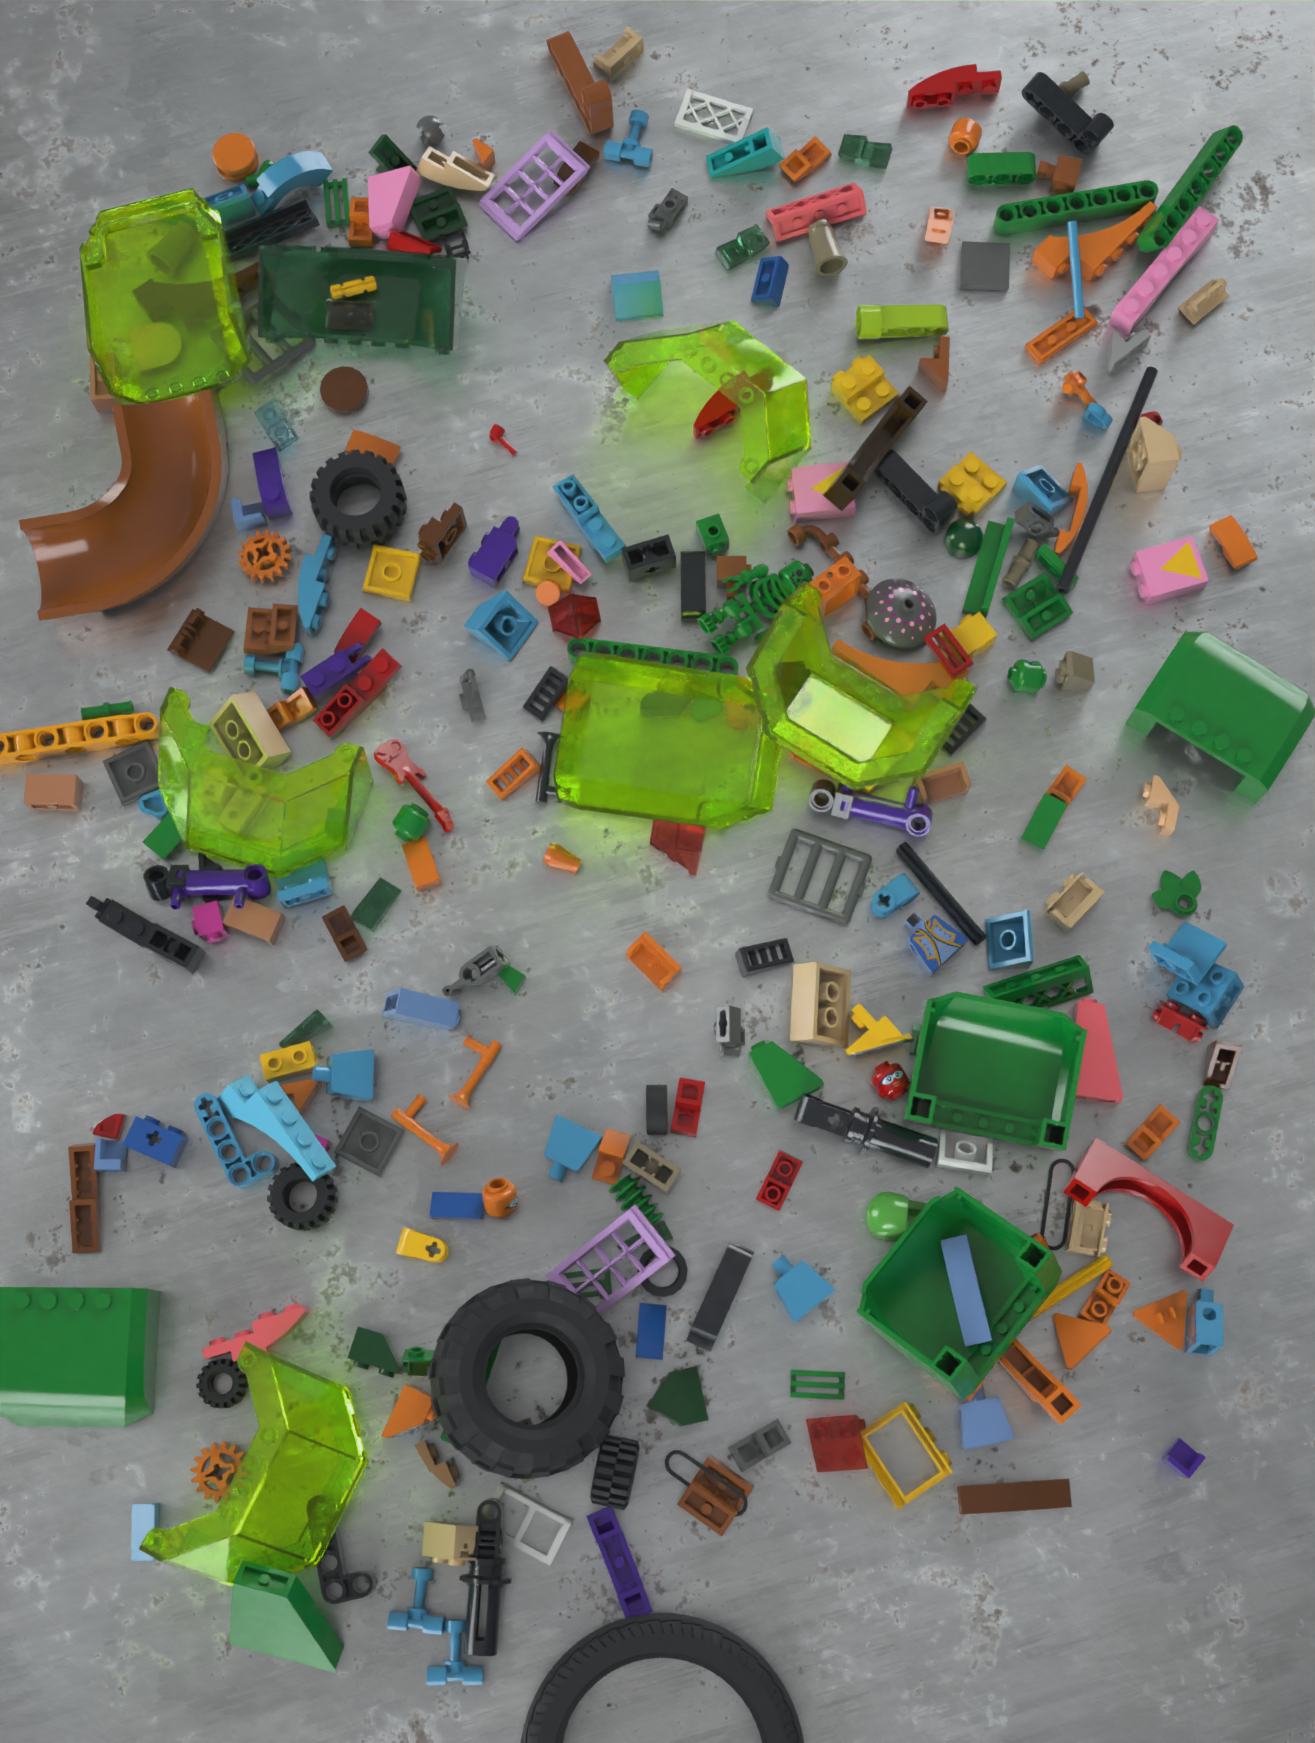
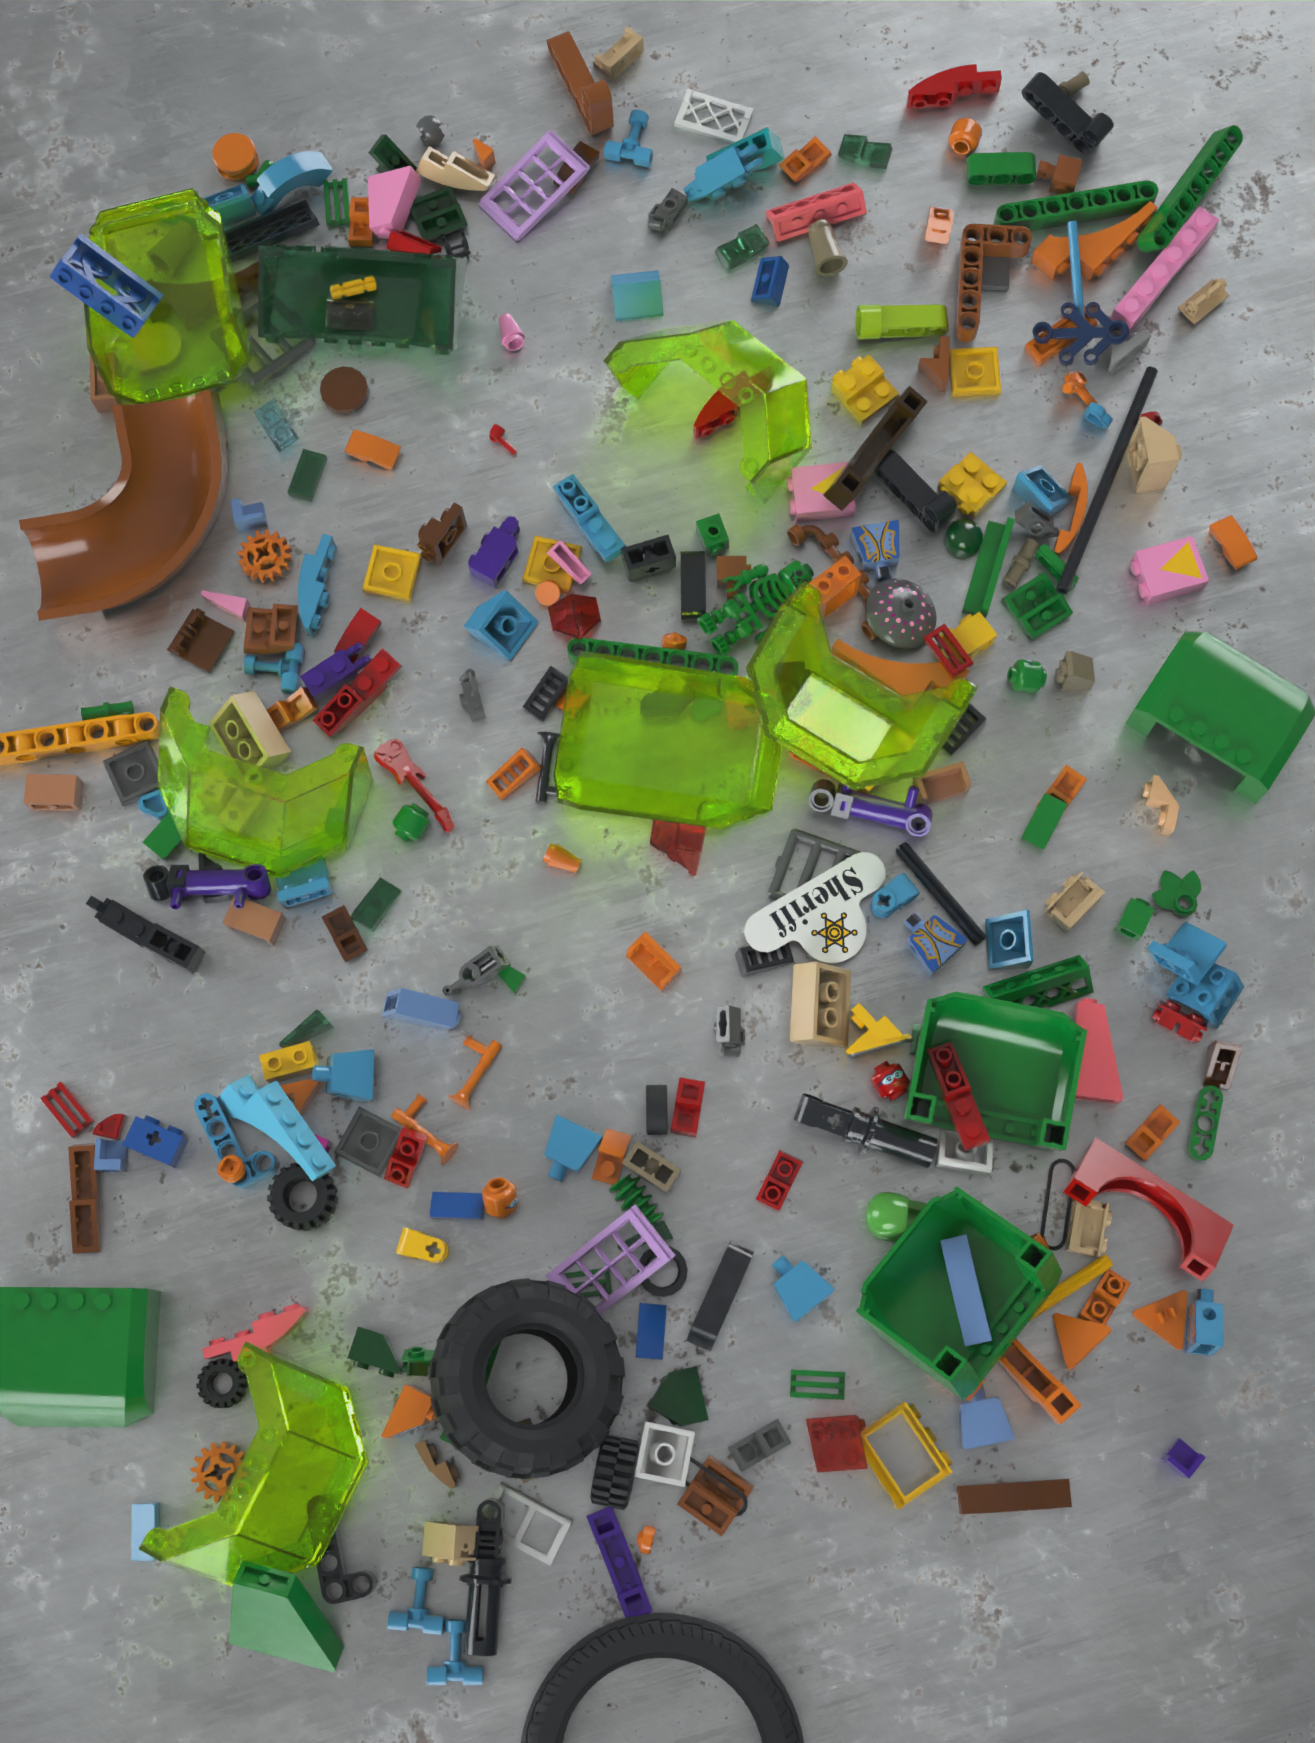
dark pink brick [191,900,229,943] -> none
dark purple slope [252,447,293,520] -> none
black tyre [309,450,407,549] -> none
orange slope [402,836,442,892] -> none
green slope [748,1040,824,1112] -> none
none -> red tile [40,1081,94,1138]
none -> blue fence [50,233,164,338]
none -> bright pink piece [201,590,250,622]
none -> orange tile [217,1155,246,1183]
none -> clear green tile [288,449,327,502]
none -> red slope [384,1127,428,1189]
none -> bright pink cone [498,314,525,351]
none -> white slope [633,1421,695,1487]
none -> orange tile [636,1525,656,1555]
none -> orange tile [662,632,687,650]
none -> dark azure hinge [683,144,764,202]
none -> white sticker [744,852,886,963]
none -> torso [850,520,900,582]
none -> red slope [927,1041,990,1151]
none -> yellow tile [949,347,1001,397]
none -> dark orange beam [955,224,1033,343]
none -> dark blue plant [1032,302,1129,366]
none -> green brick [1114,898,1155,941]

